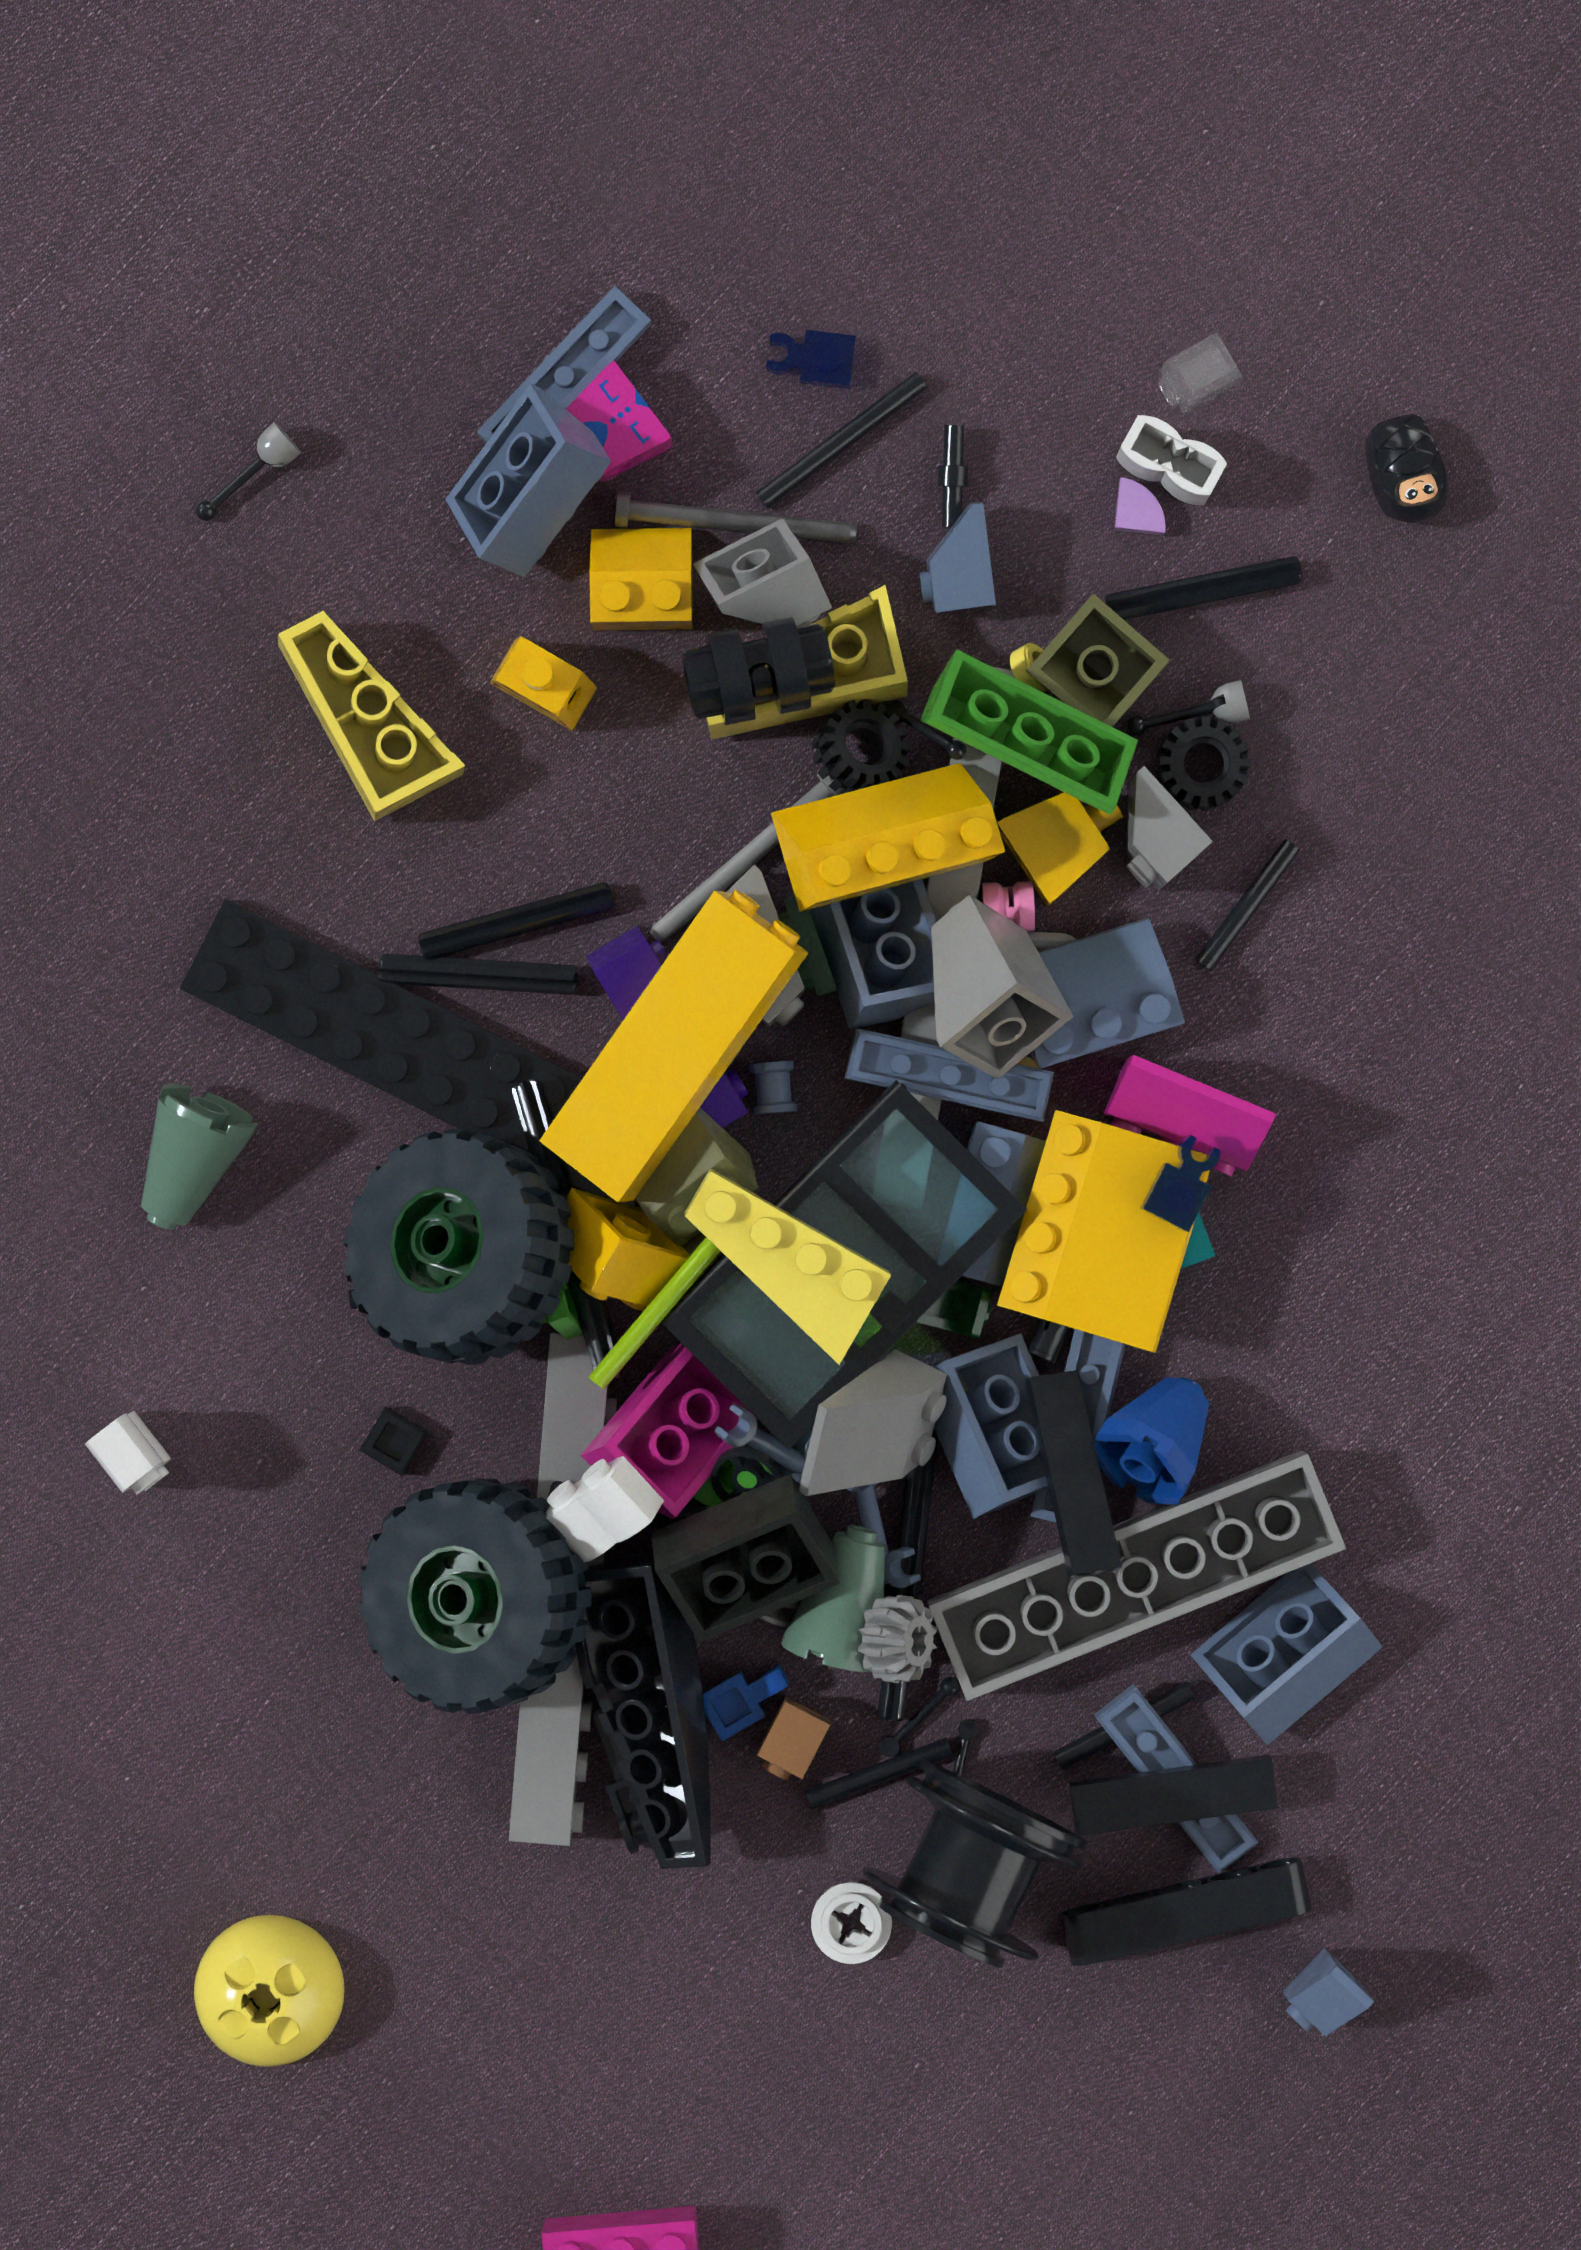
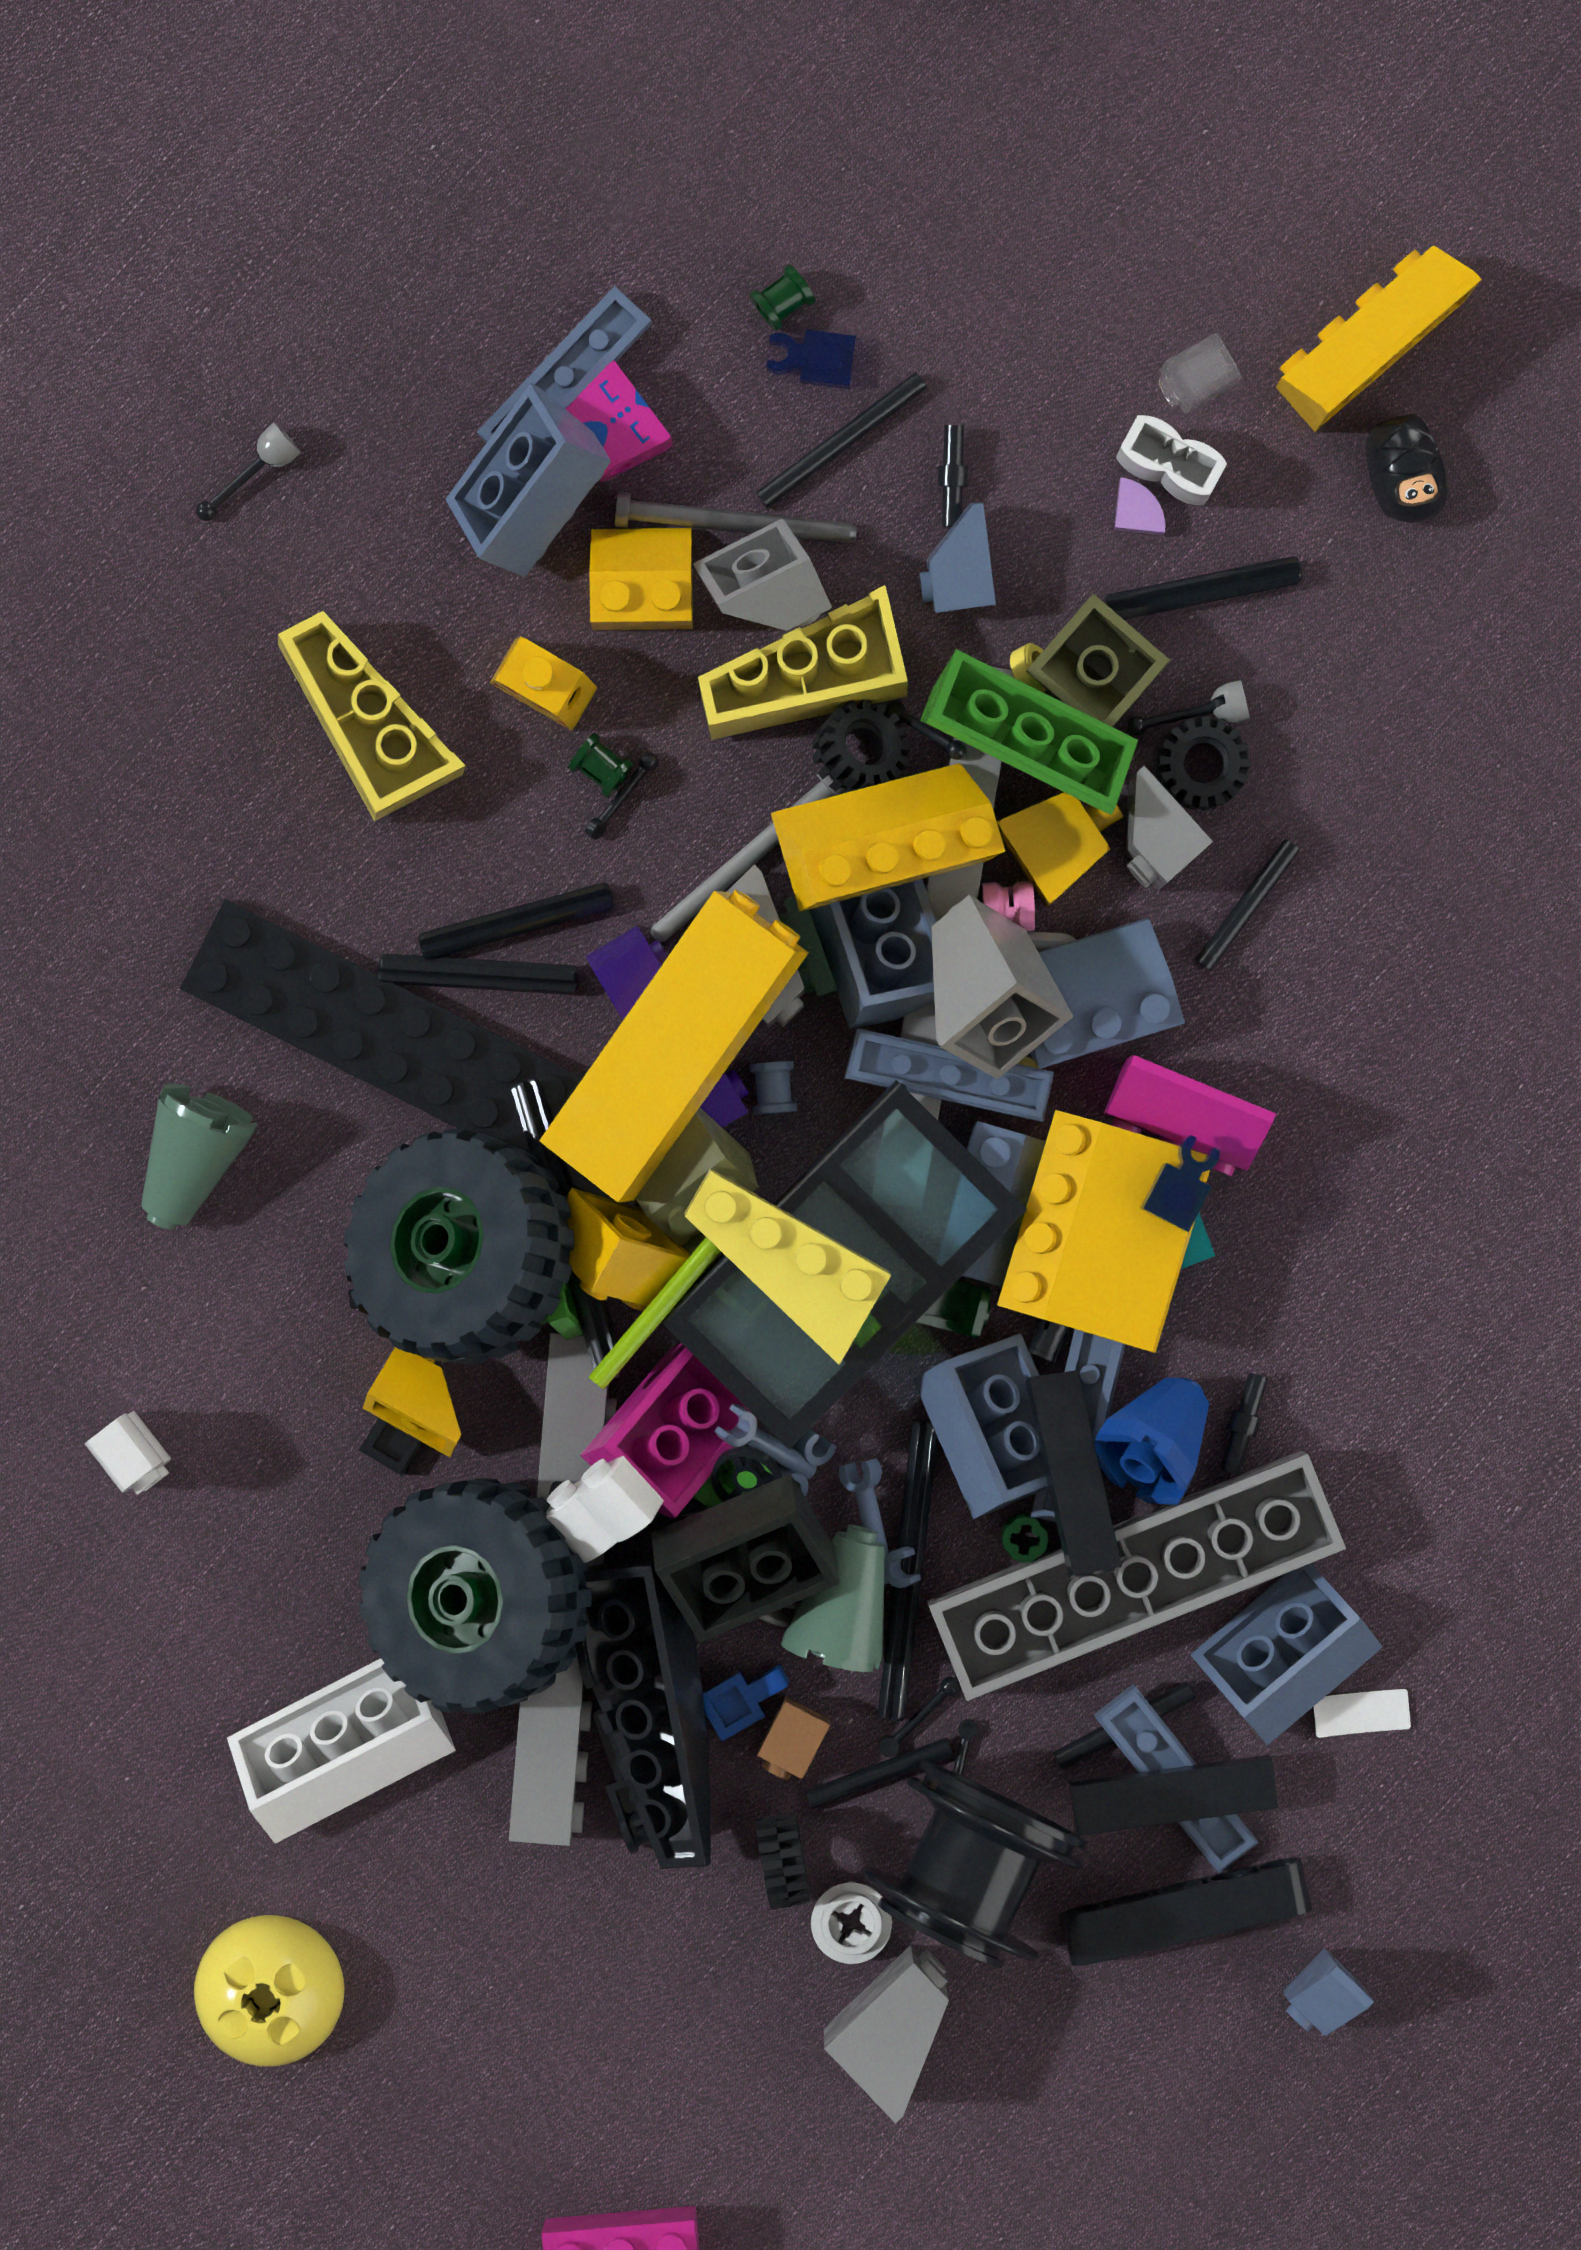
black piece [682,617,836,725] -> none
light grey slope [798,1349,947,1496] -> none
light grey gear [858,1595,937,1683] -> none
none -> white slope [227,1658,456,1844]
none -> yellow slope [363,1347,461,1458]
none -> dark green bush [567,732,635,798]
none -> black hinge [585,752,659,840]
none -> dark green bush [749,264,816,331]
none -> black tyre [755,1812,811,1910]
none -> light grey slope [823,1945,949,2124]
none -> dark green bush [1000,1513,1048,1563]
none -> black bar [1220,1372,1268,1475]
none -> yellow slope [1276,245,1482,432]
none -> white sticker [1314,1689,1411,1738]

